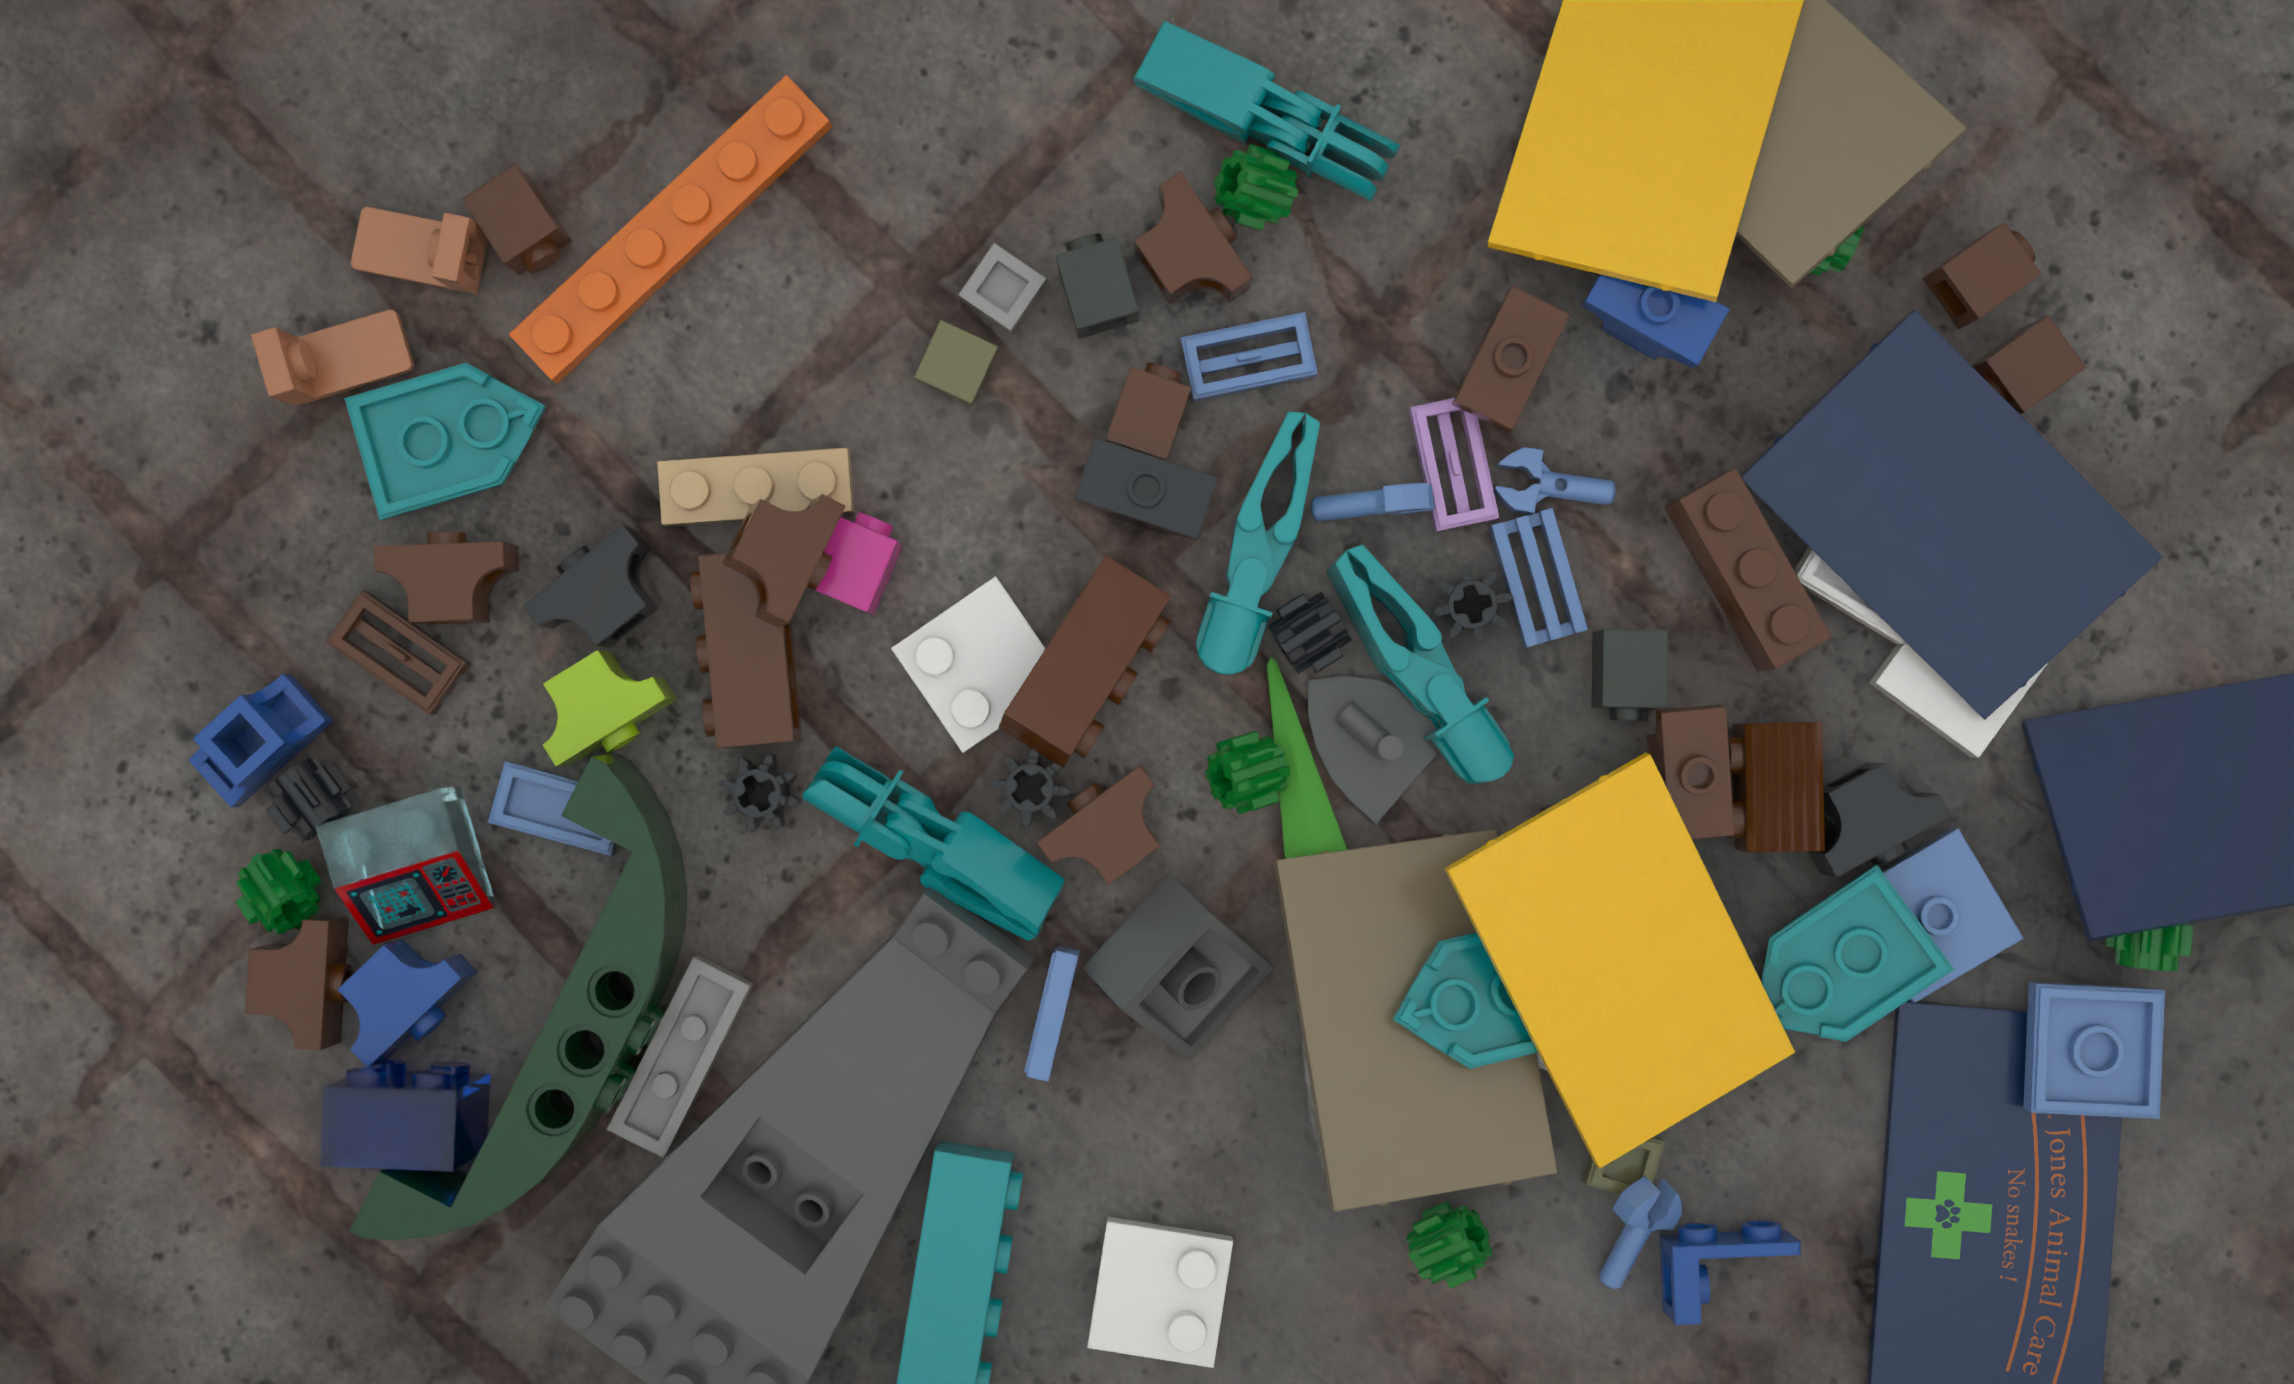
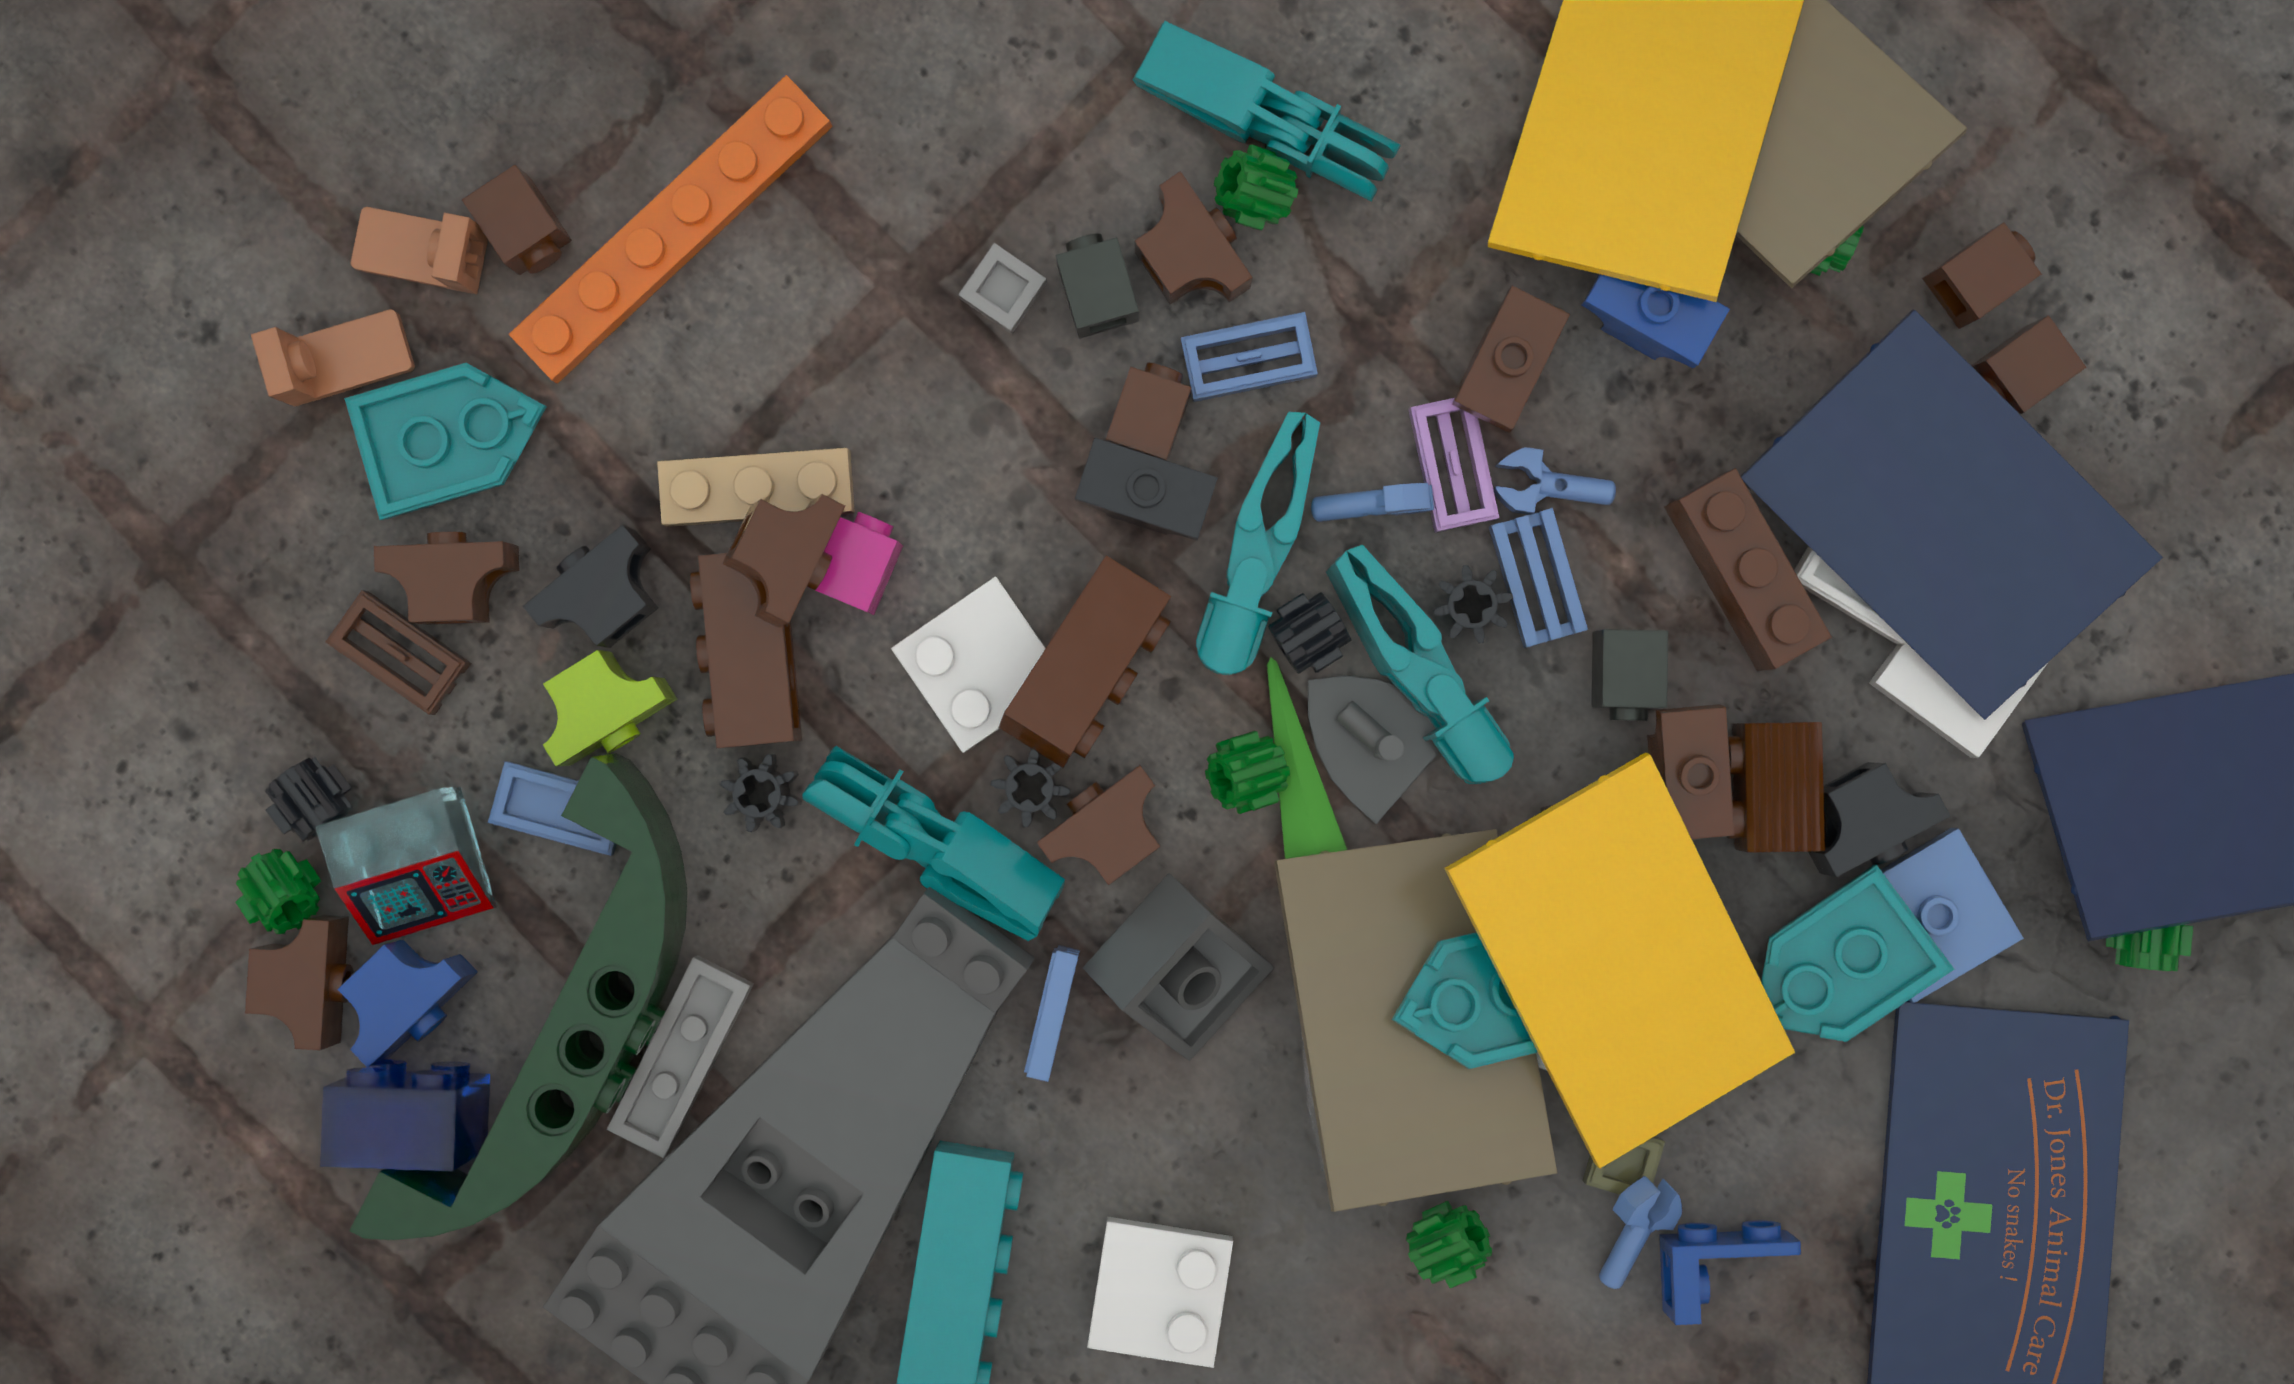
blue brick [188,674,333,807] -> none
olive tile [914,320,999,406] -> none
medium blue plate [2023,982,2165,1119] -> none

